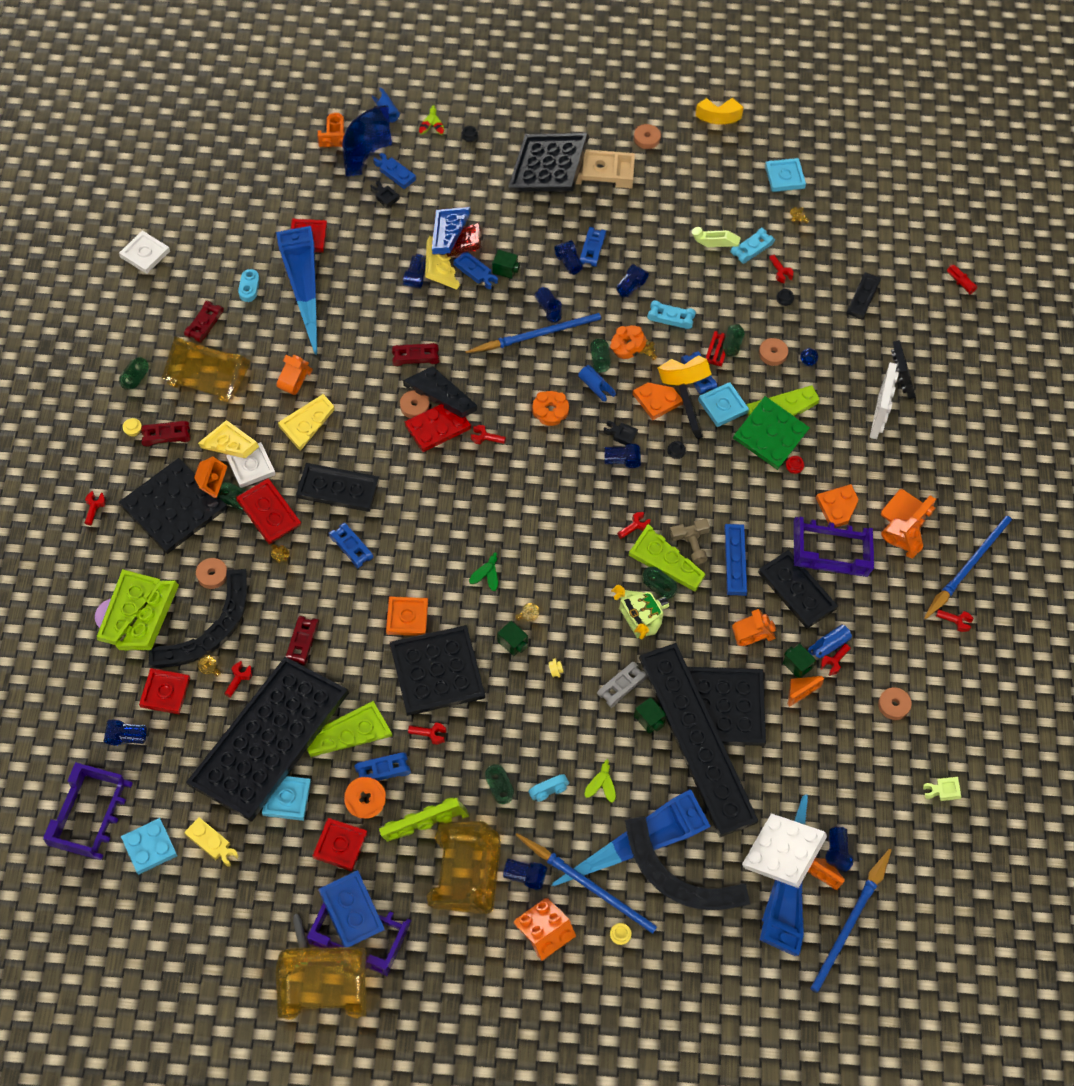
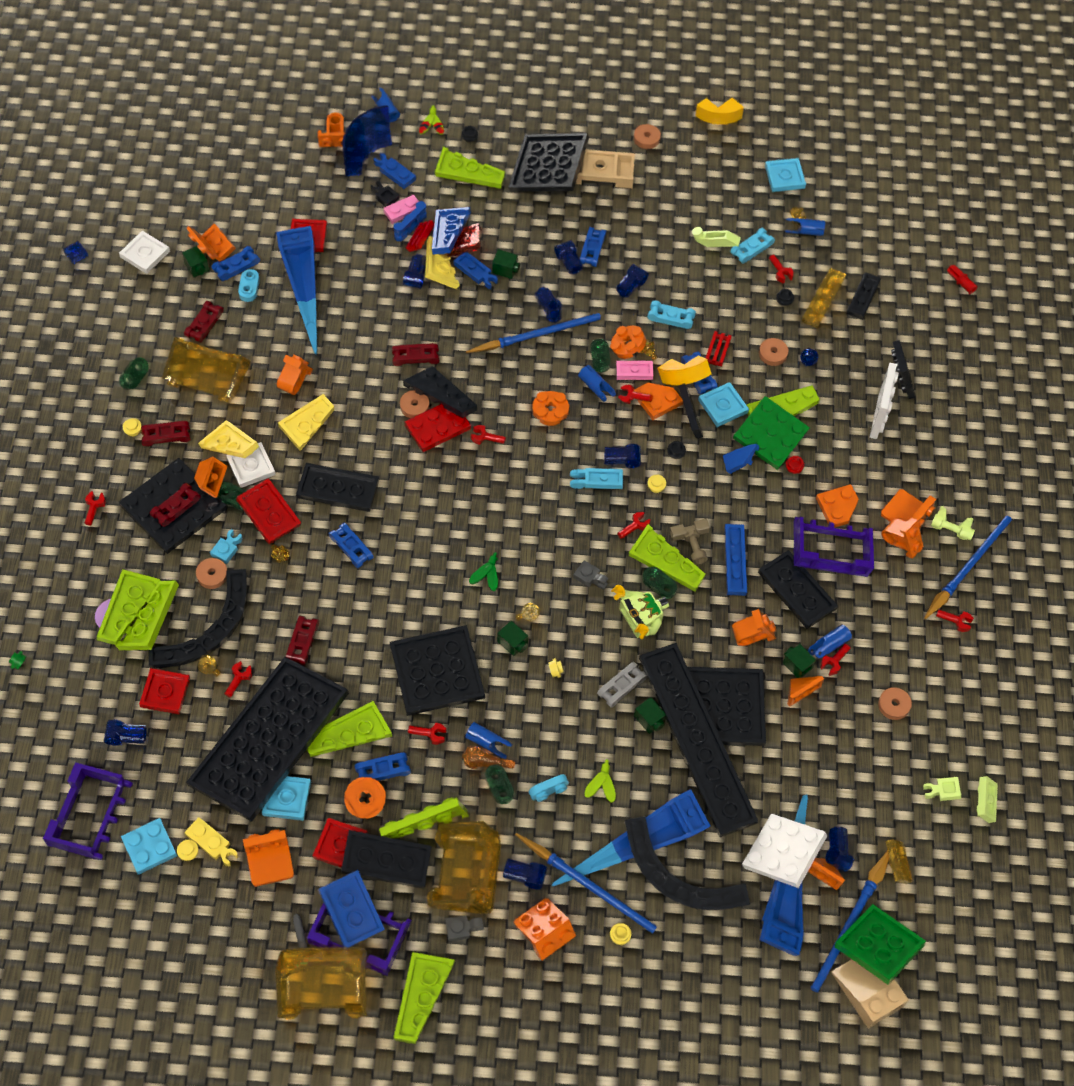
orange plate [386,596,428,636] -> none
black plate [603,421,638,447] -> none
clear green plate [723,324,745,357] -> none
none -> green plate [9,650,27,670]
none -> clear blue plate [63,241,88,265]
none -> dark red plate [150,483,201,527]
none -> light yellow plate [177,840,199,861]
none -> dark green brick [182,246,209,278]
none -> orange bracket [186,223,236,262]
none -> medium azure plate [210,529,243,564]
none -> blue plate [212,246,260,281]
none -> orange bracket [243,829,294,887]
none -> black plate [340,830,432,889]
none -> bright pink plate [384,195,419,224]
none -> blue plate [394,201,427,242]
none -> lime wing [394,952,455,1044]
none -> red tile [406,220,435,252]
none -> lime wing [435,147,505,189]
none -> dark grey plate [446,915,484,942]
none -> clear orange piece [462,746,515,770]
none -> blue piece [465,722,512,758]
none -> medium azure hinge [570,468,623,489]
none -> dark grey plate [573,560,608,590]
none -> bright pink plate [616,361,653,380]
none -> red bar [618,384,653,404]
none -> light yellow plate [647,475,666,493]
none -> blue slope [723,444,759,474]
none -> blue piece [785,218,825,236]
none -> clear yellow plate [801,268,846,329]
none -> tan slope [831,959,909,1028]
none -> green plate [834,904,926,985]
none -> clear yellow plate [886,839,913,884]
none -> yellowish green piece [931,506,975,541]
none -> yellowish green plate [977,776,998,823]

